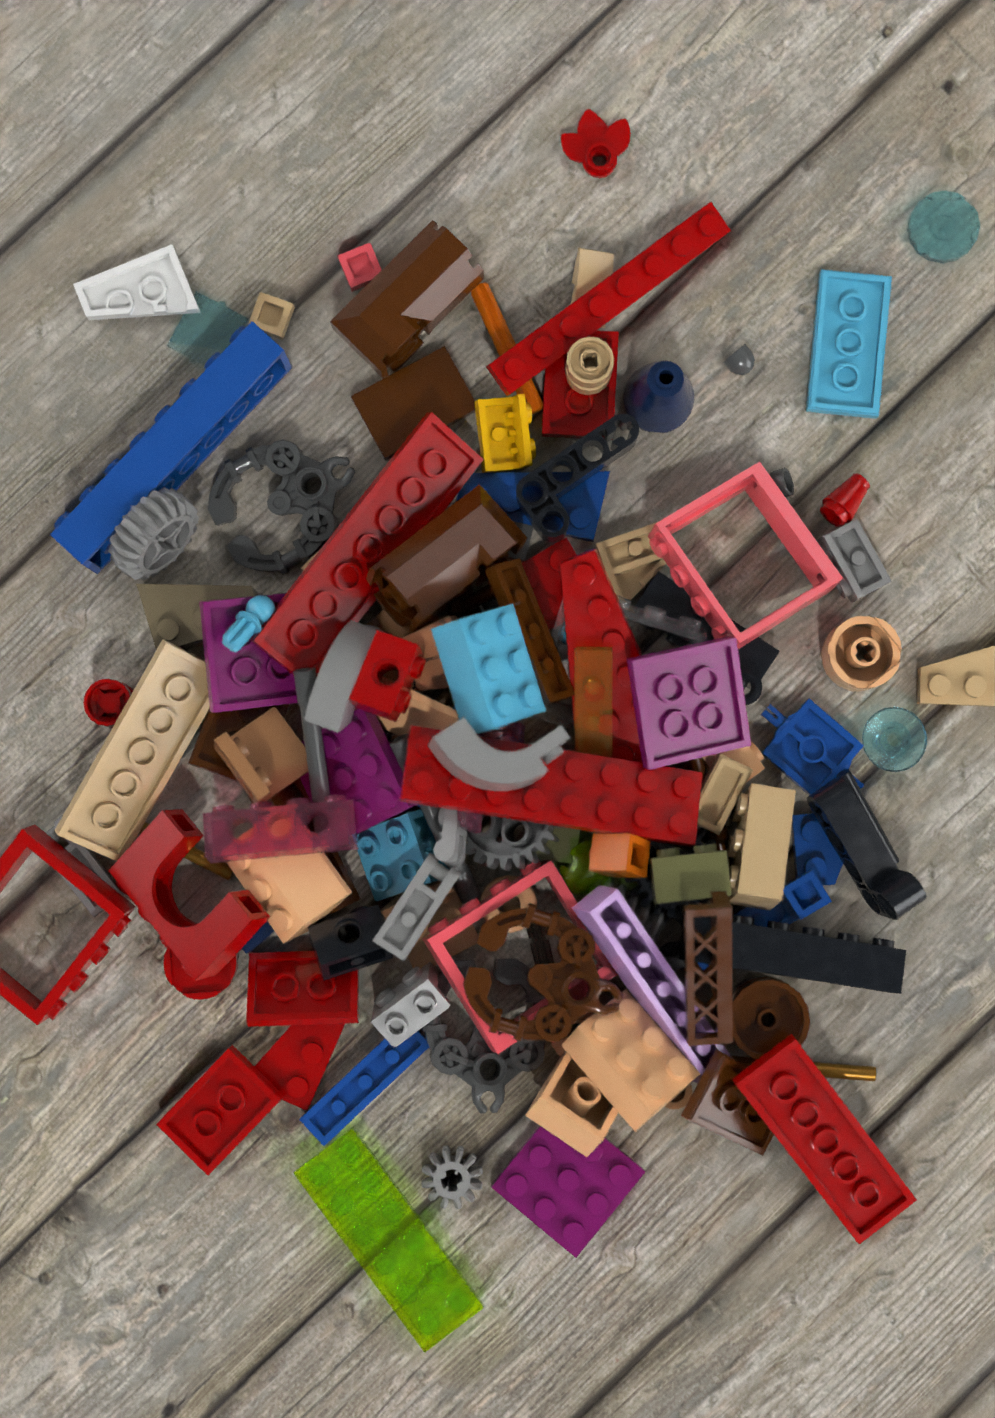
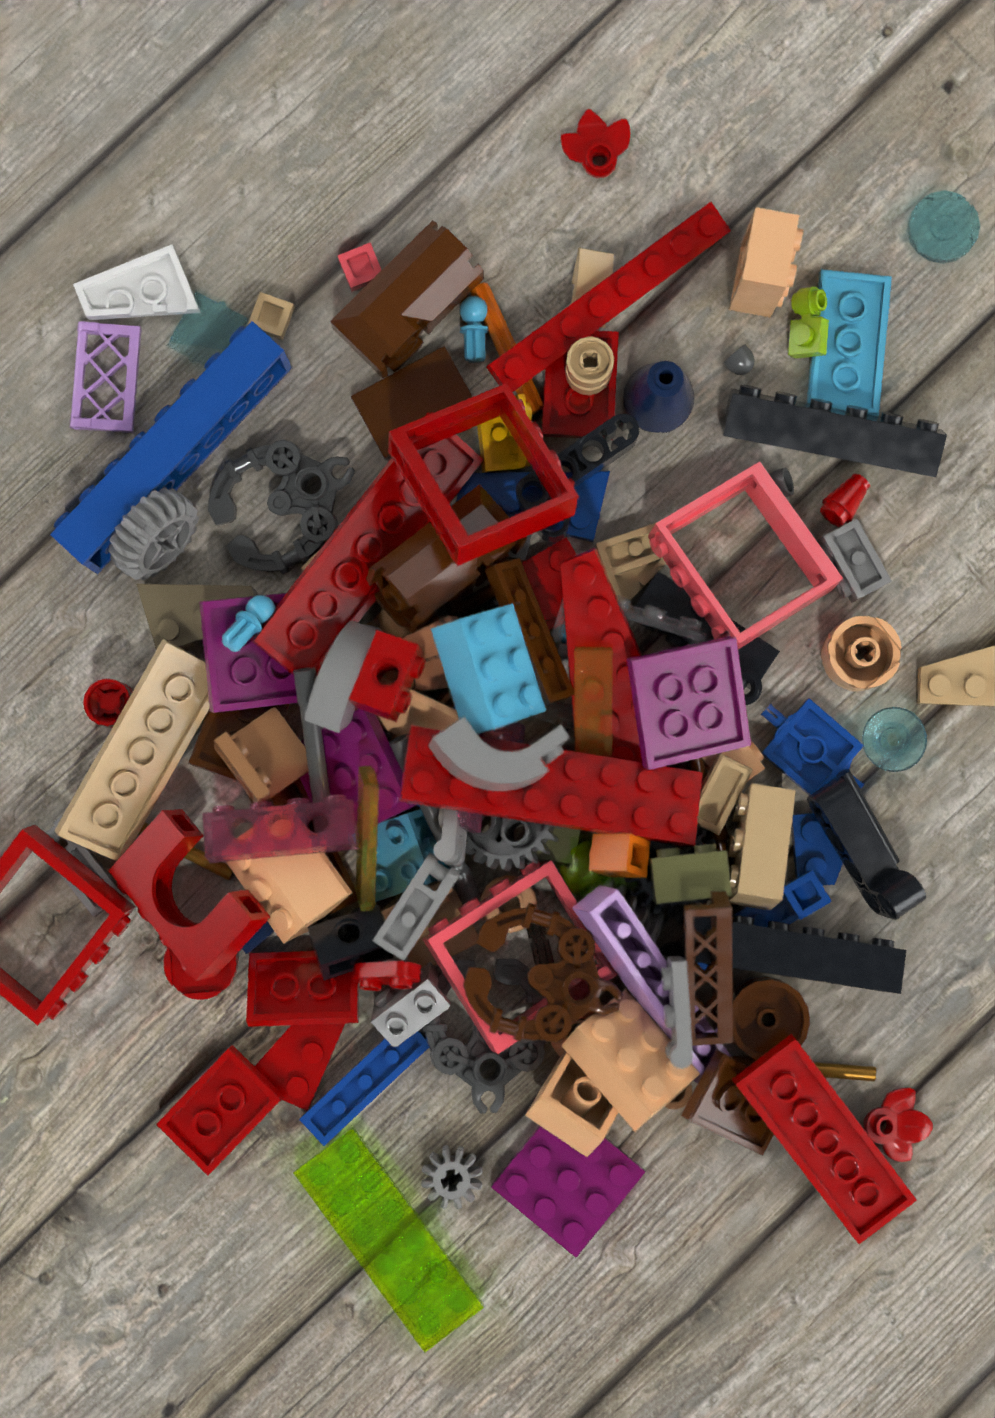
none -> lavender window [70,321,141,433]
none -> red plate [353,961,421,991]
none -> clear yellow tile [356,766,379,911]
none -> red window [388,383,579,566]
none -> medium azure axle [460,296,489,363]
none -> light grey plate [661,956,693,1069]
none -> black brick [722,385,947,477]
none -> light nougat brick [729,207,803,318]
none -> lime plate [788,286,829,359]
none -> red plate [863,1087,933,1162]

